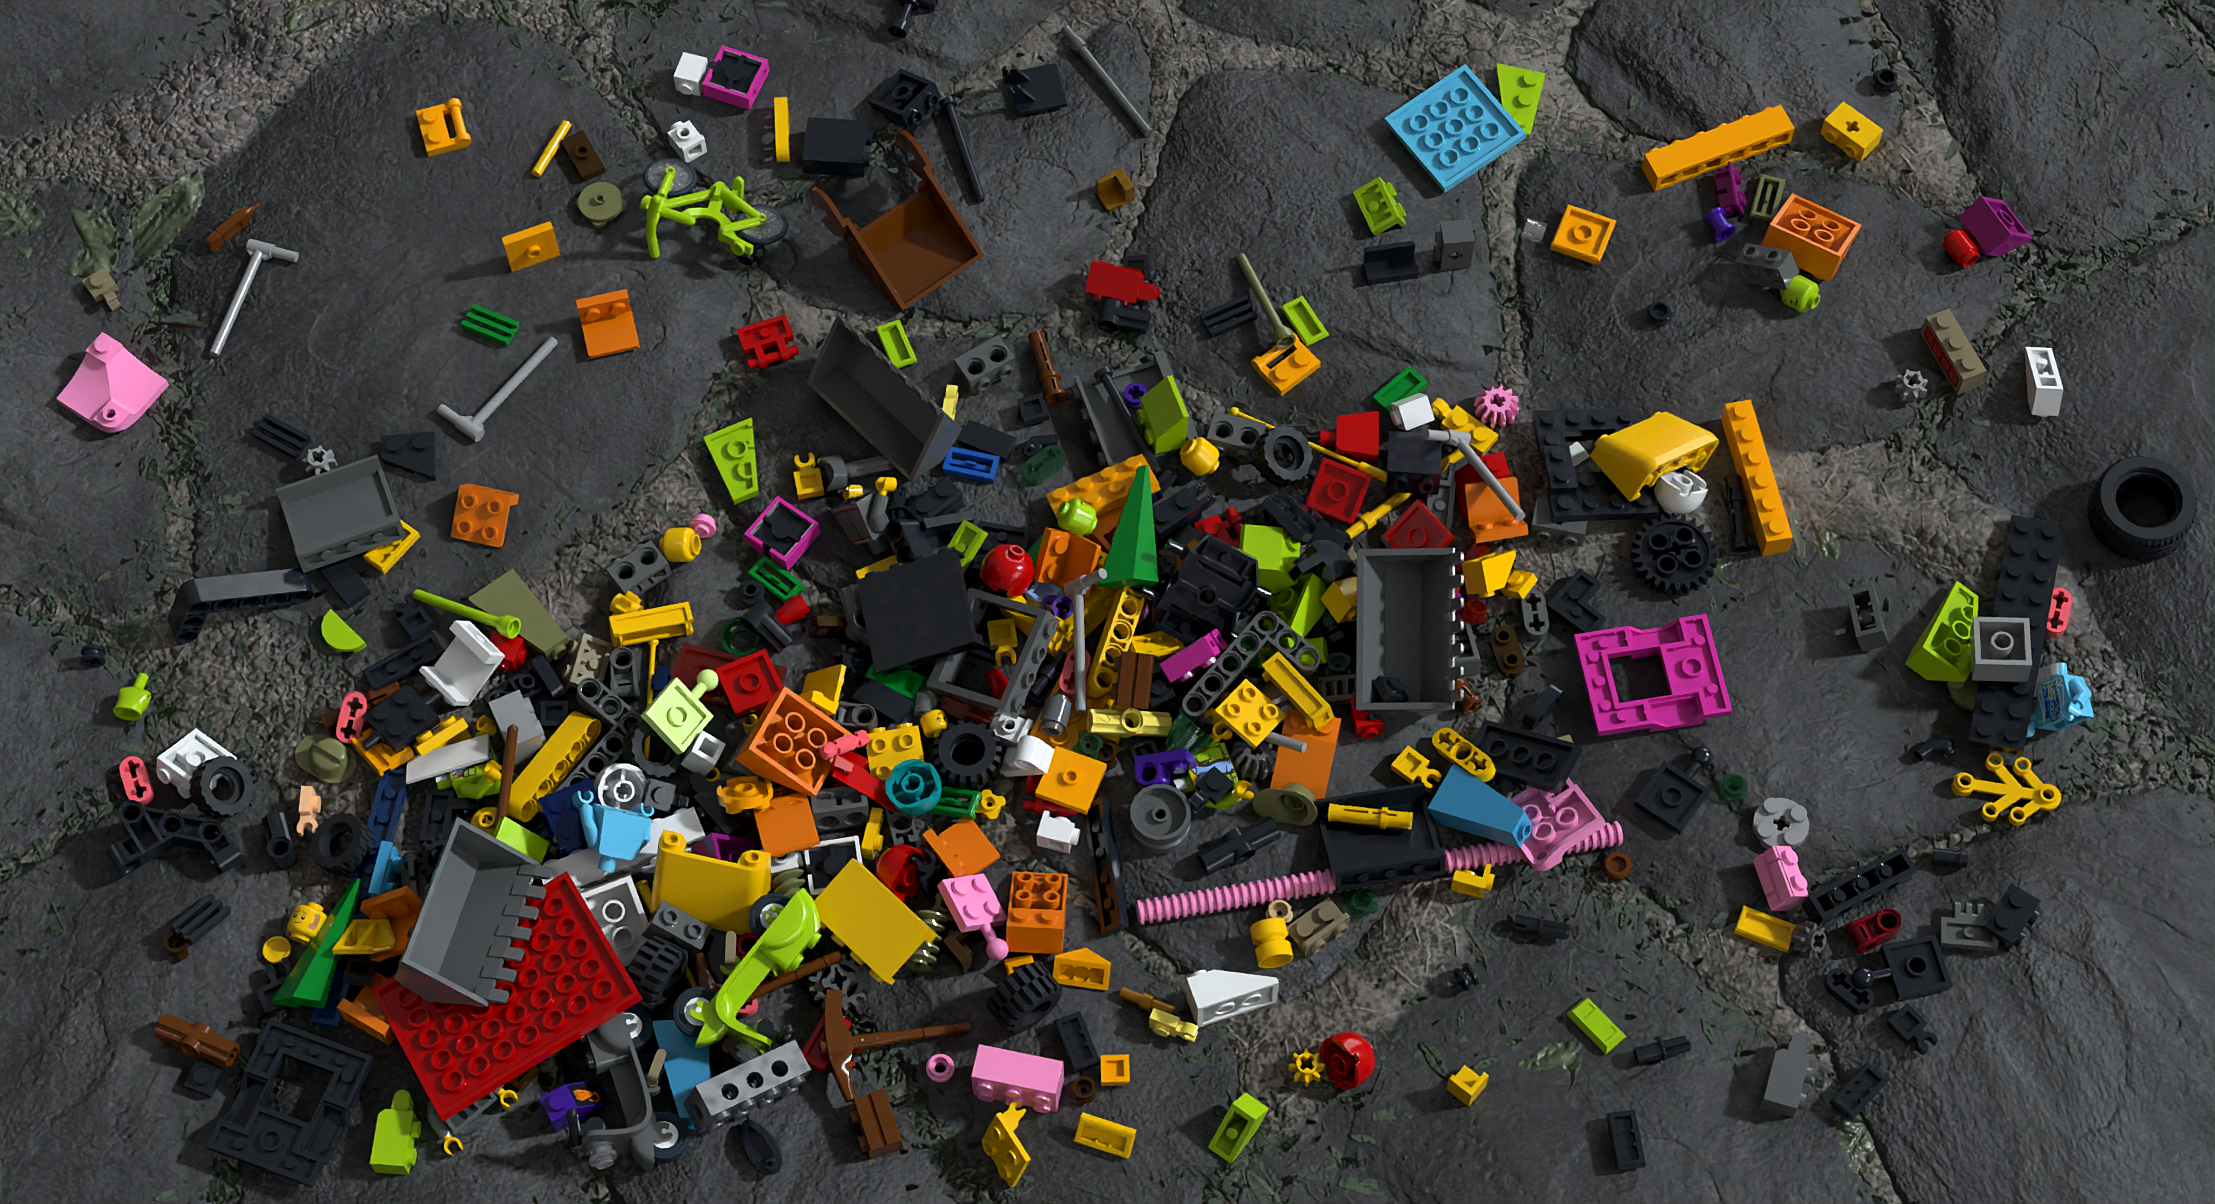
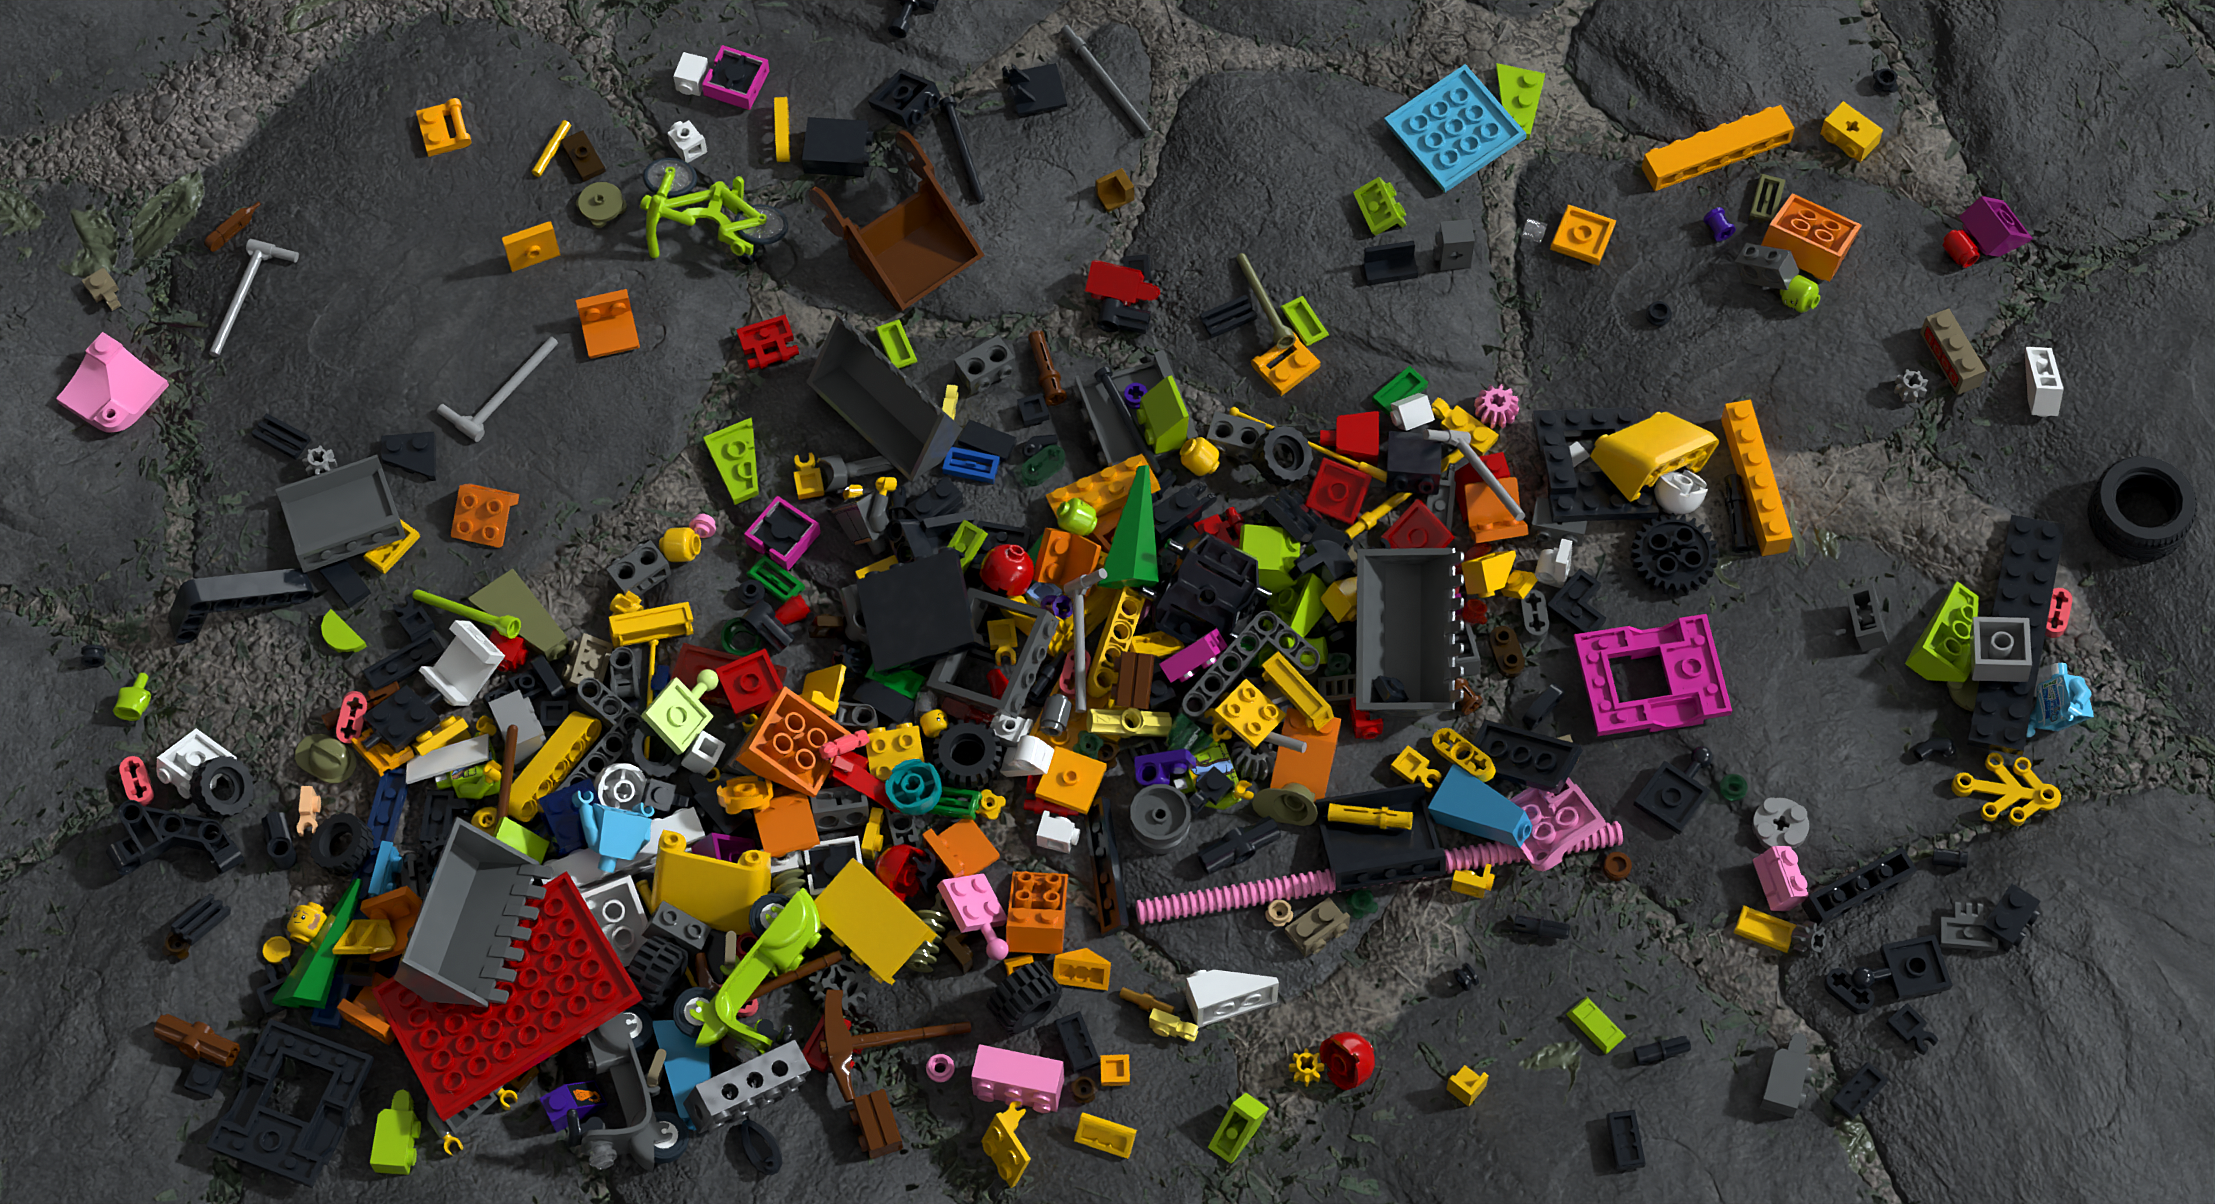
green tile [461,304,520,347] -> none
yellow wheel [1250,918,1294,969] -> none
magenta hinge [1714,161,1746,216] -> none
dark red piece [1844,908,1902,954] -> none
none -> white plate [1534,539,1572,588]

